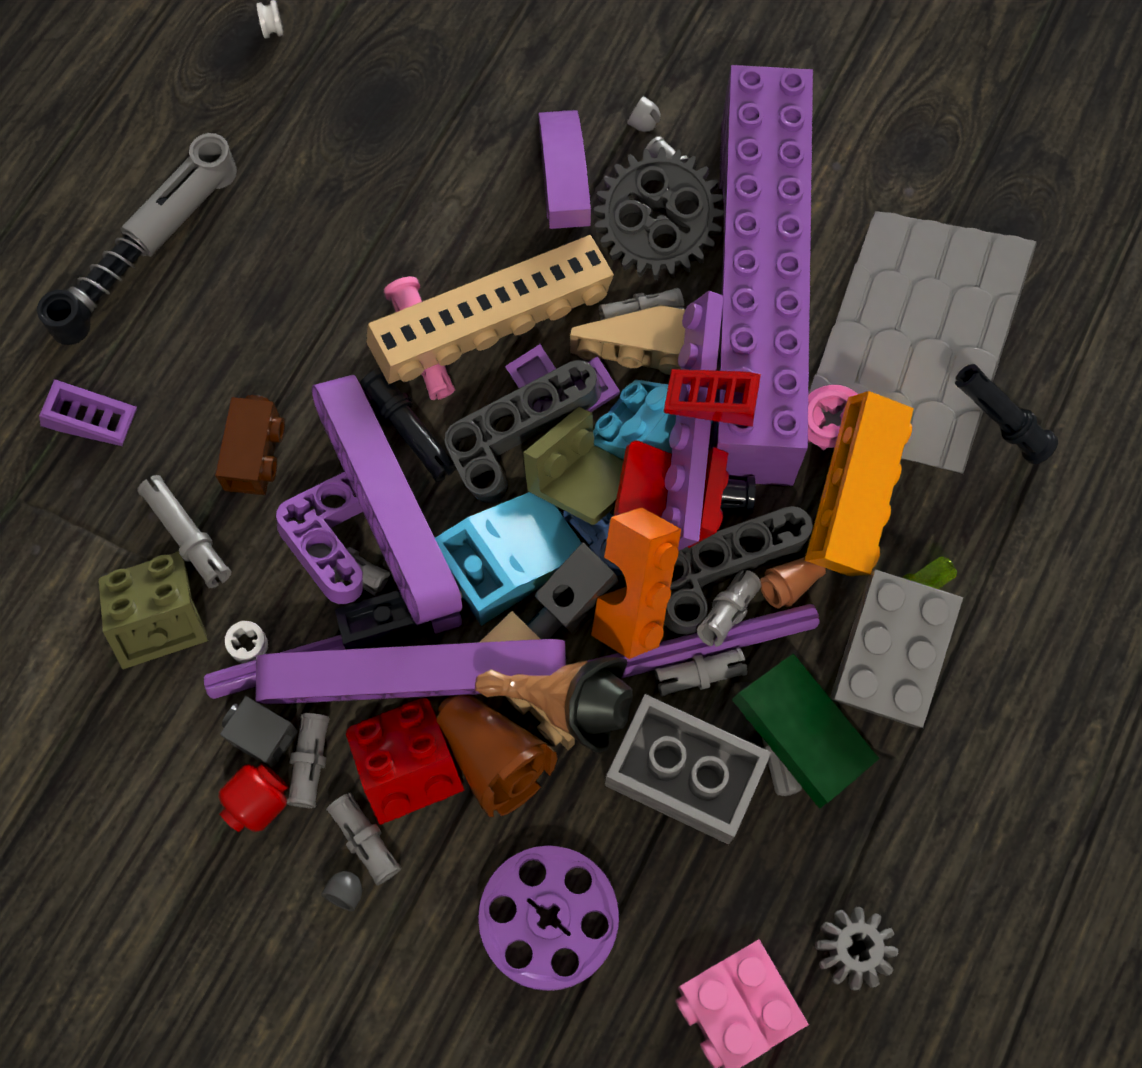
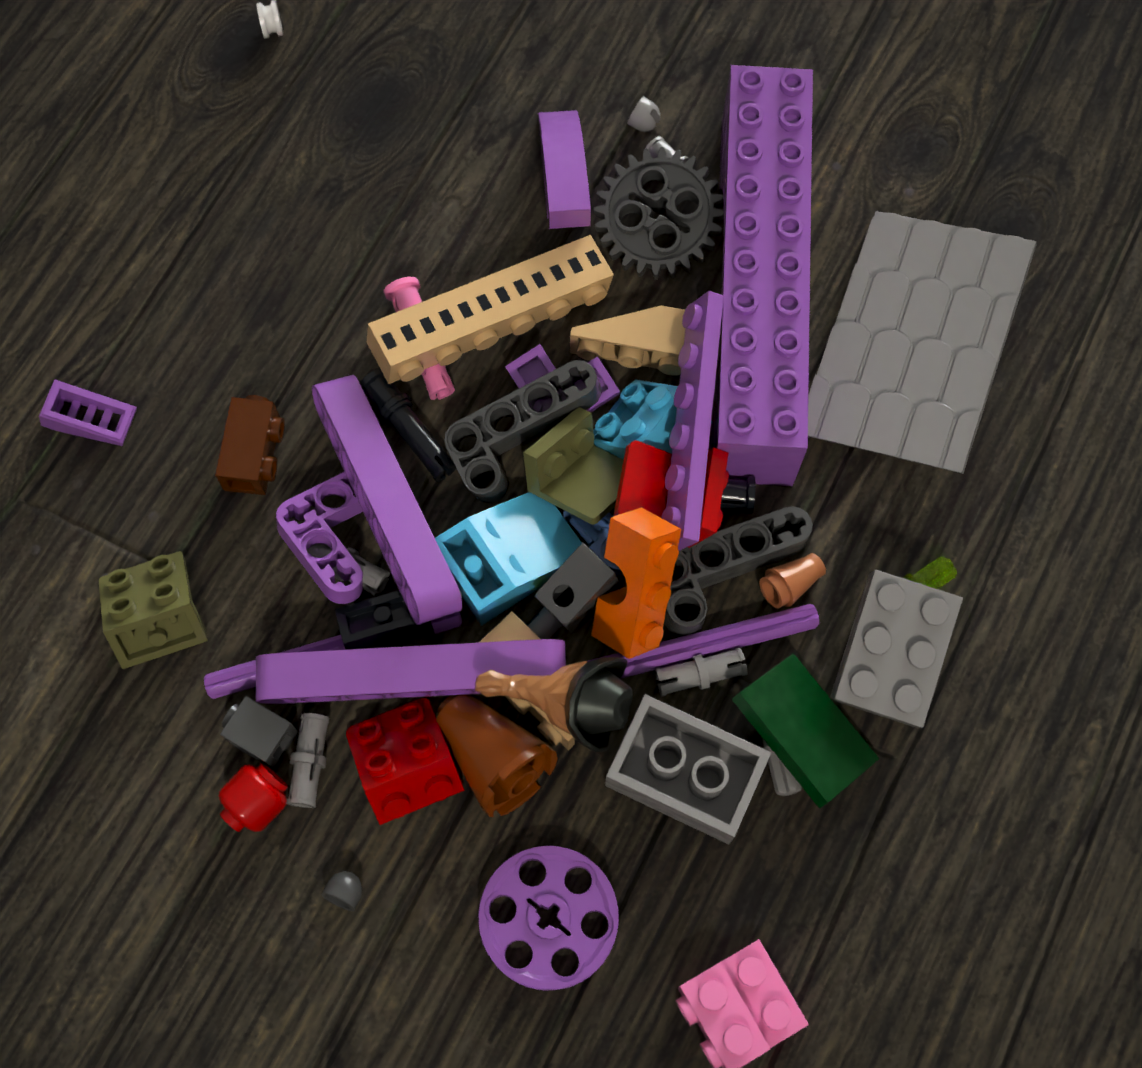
piece [37,133,237,345] -> none
light grey pin [138,475,232,588] -> none
white bush [225,621,268,663] -> none
light grey pin [327,793,402,886] -> none
light grey pin [599,288,685,320] -> none
red slope [664,369,761,427] -> none
light grey pin [697,570,761,647] -> none
light orange brick [804,391,914,576] -> none
bright pink gear [808,385,857,451] -> none
light grey gear [815,907,898,991] -> none
black pin [955,364,1058,464] -> none

